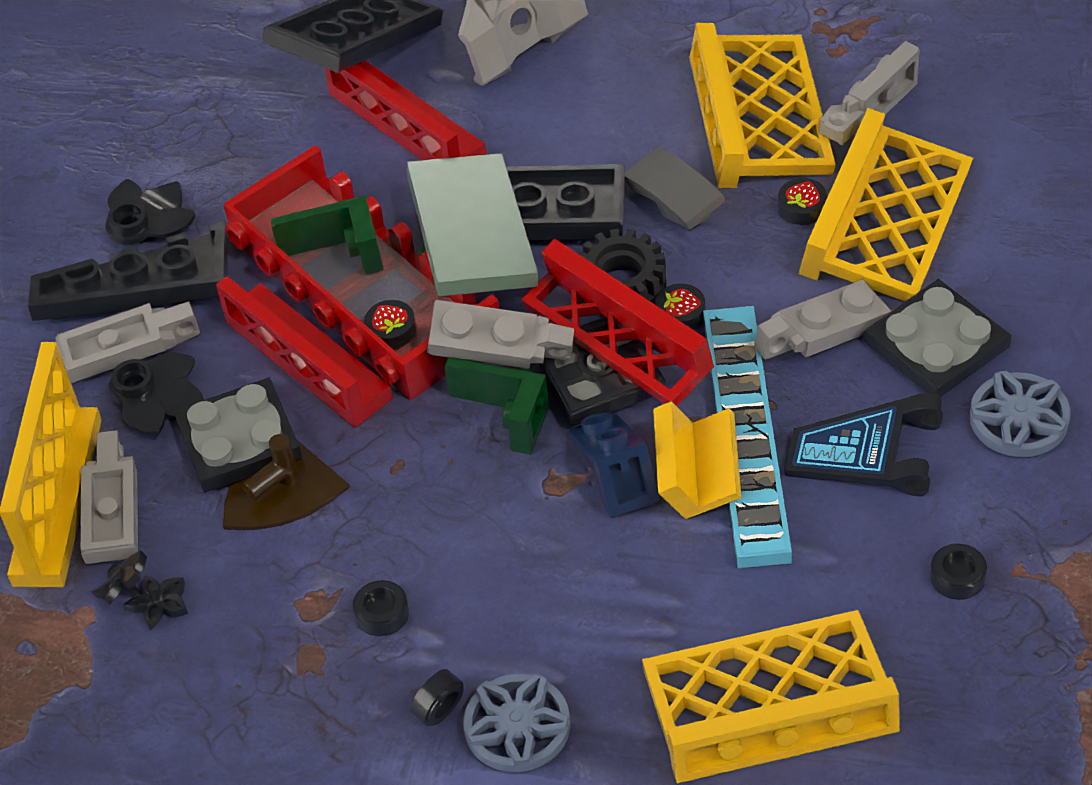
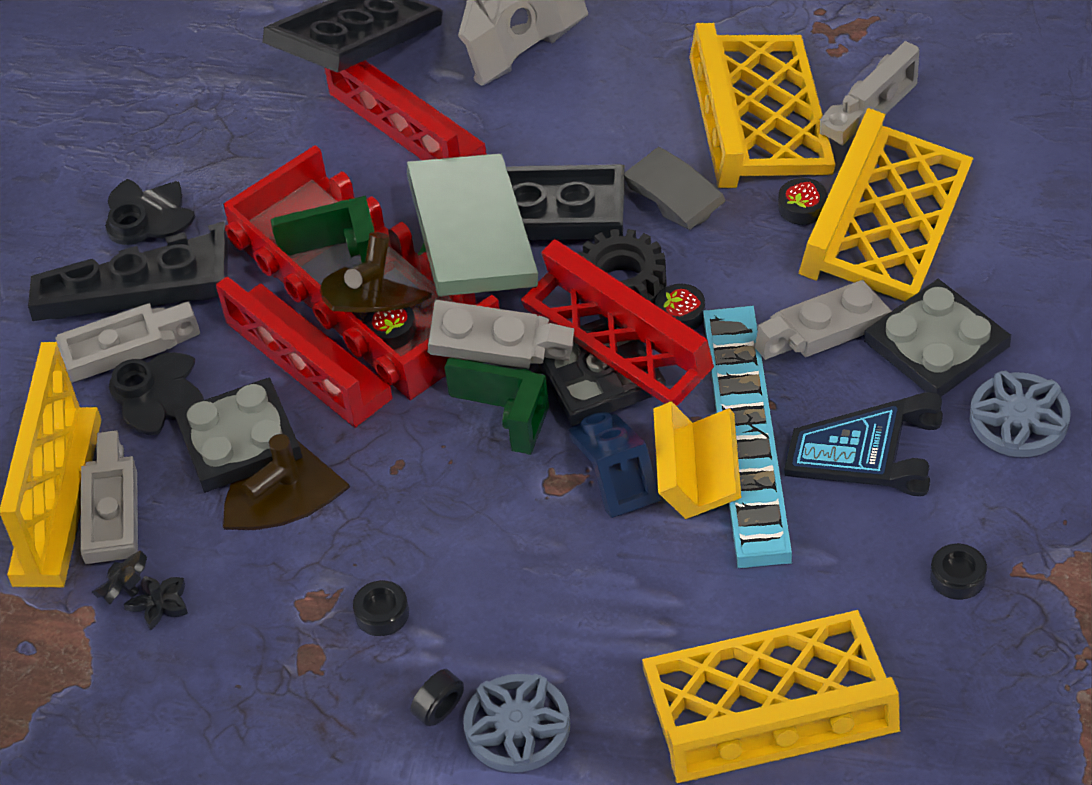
none -> dark brown shield [320,232,432,312]

